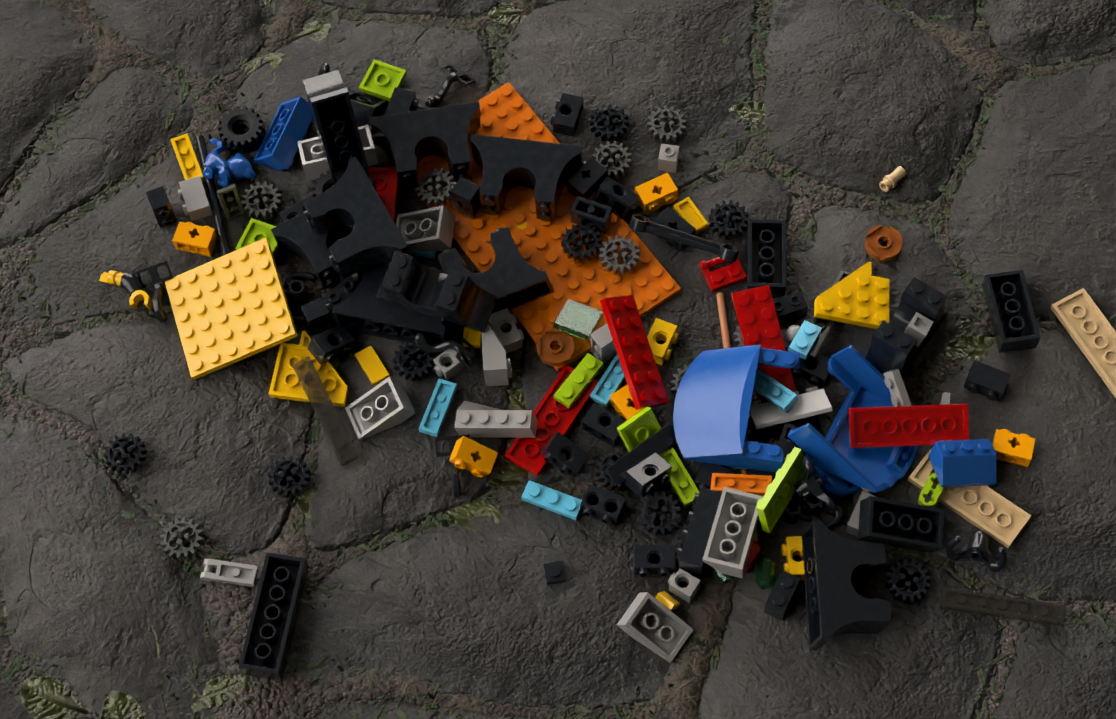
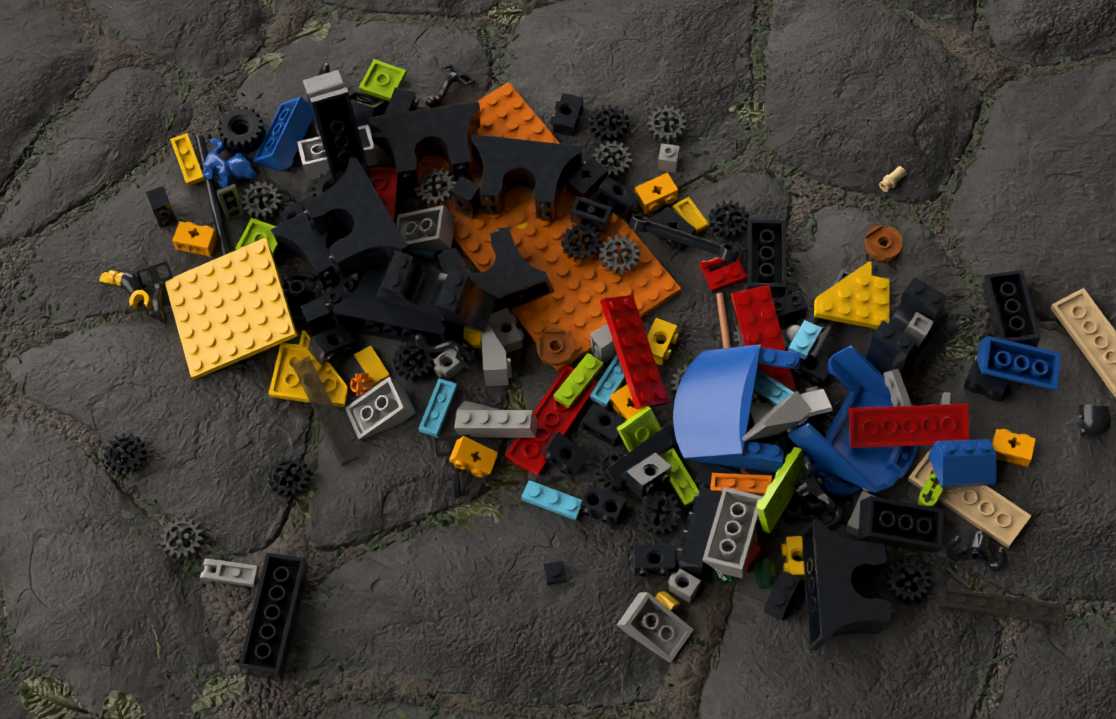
light grey brick [178,176,212,221] -> none
clear green tile [553,299,603,340] -> none
none -> orange gear [350,373,375,396]
none -> light grey slope [742,391,812,441]
none -> blue slope [977,336,1061,391]
none -> black helmet [1078,404,1111,437]

